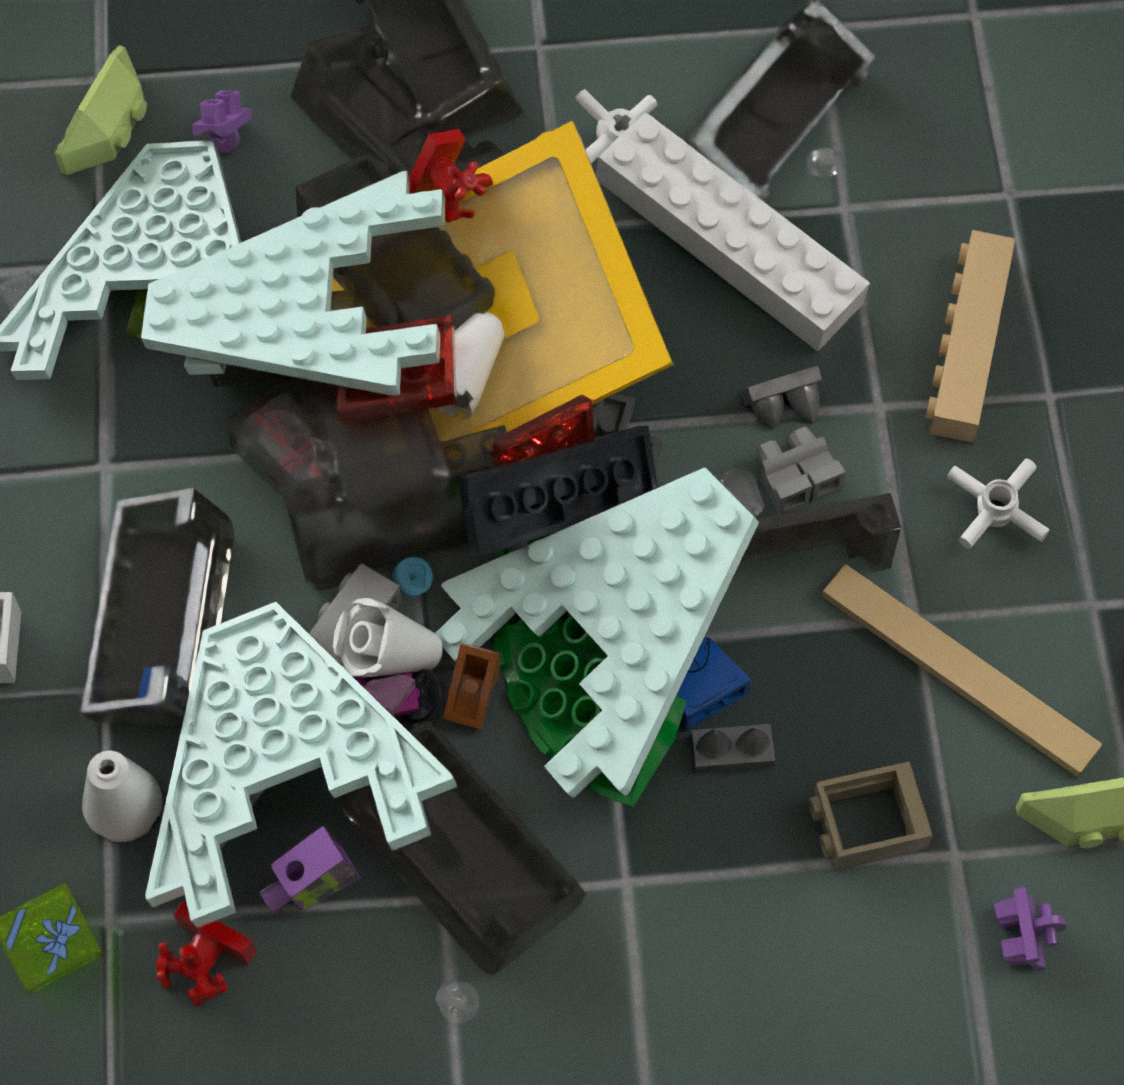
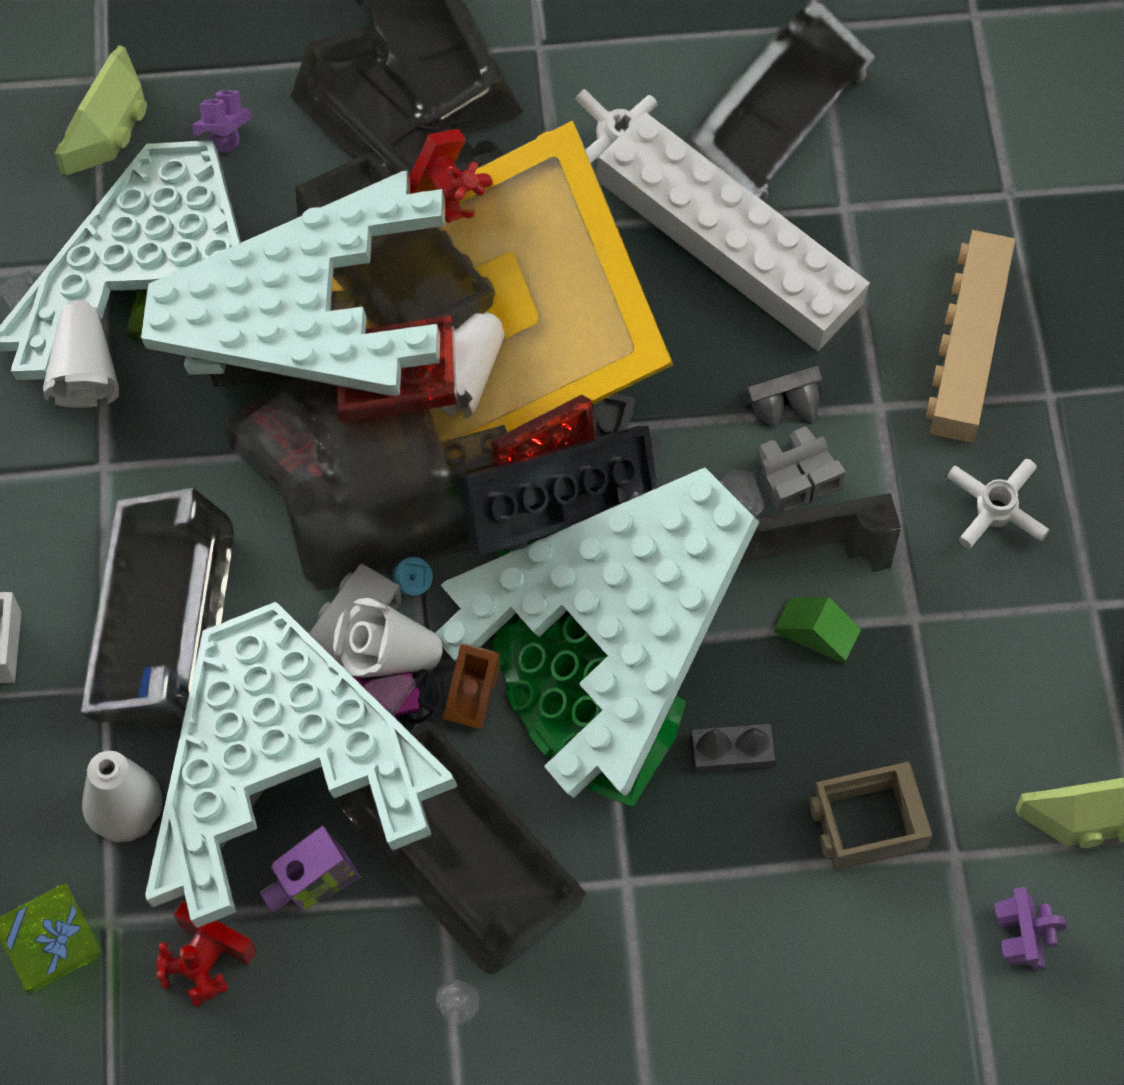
blue torso [677,637,751,731] -> none
clear tile [807,148,843,177] -> none
tan tile [822,564,1102,778] -> none
none -> white cone [43,300,119,408]
none -> bright green slope [774,597,861,664]

